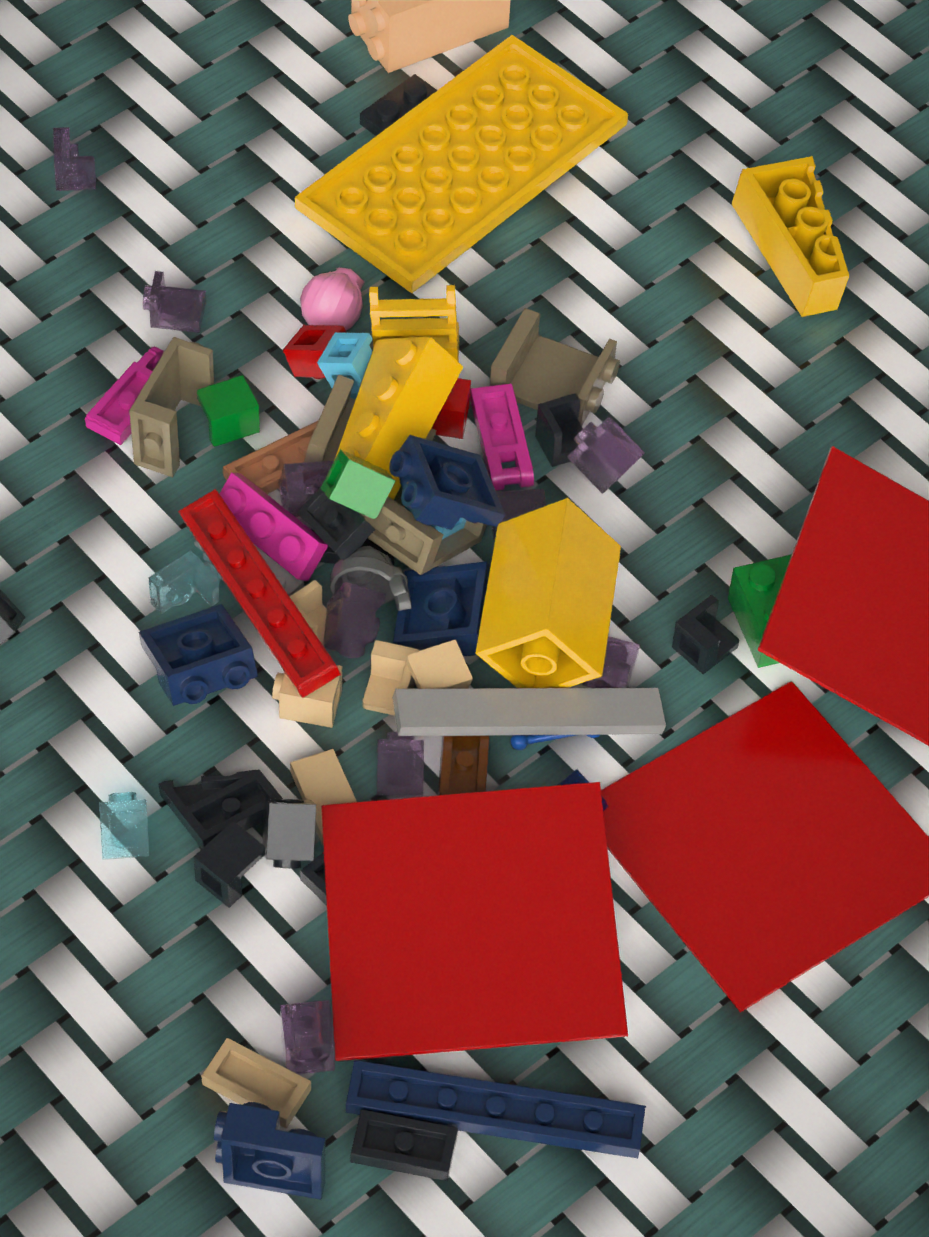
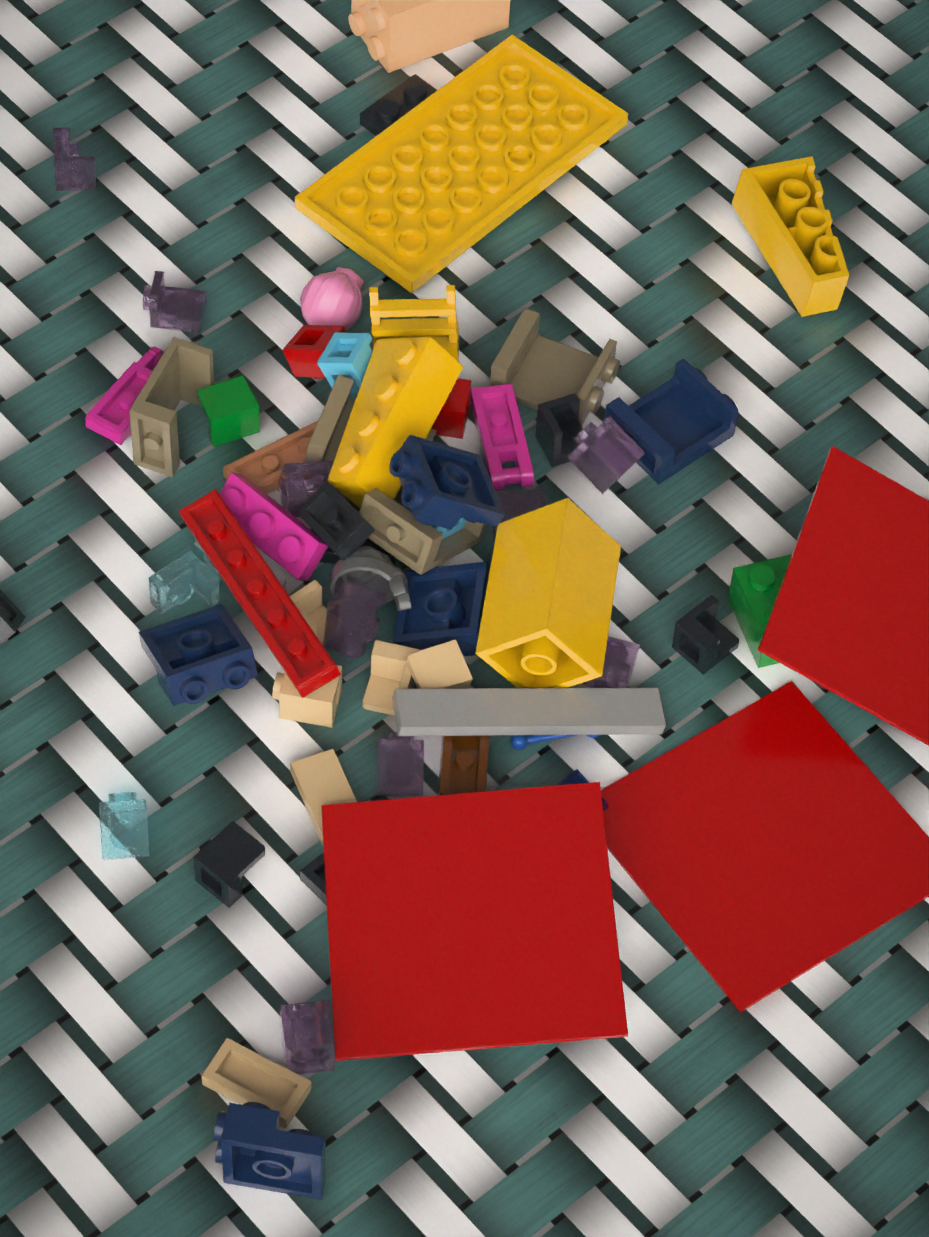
black wing [158,769,283,848] -> none
brick [262,798,316,869] -> none
panel [321,449,395,519] -> none
dark blue plate [346,1060,646,1159] -> none
black plate [350,1109,458,1181] -> none
none -> dark blue panel [603,359,738,484]

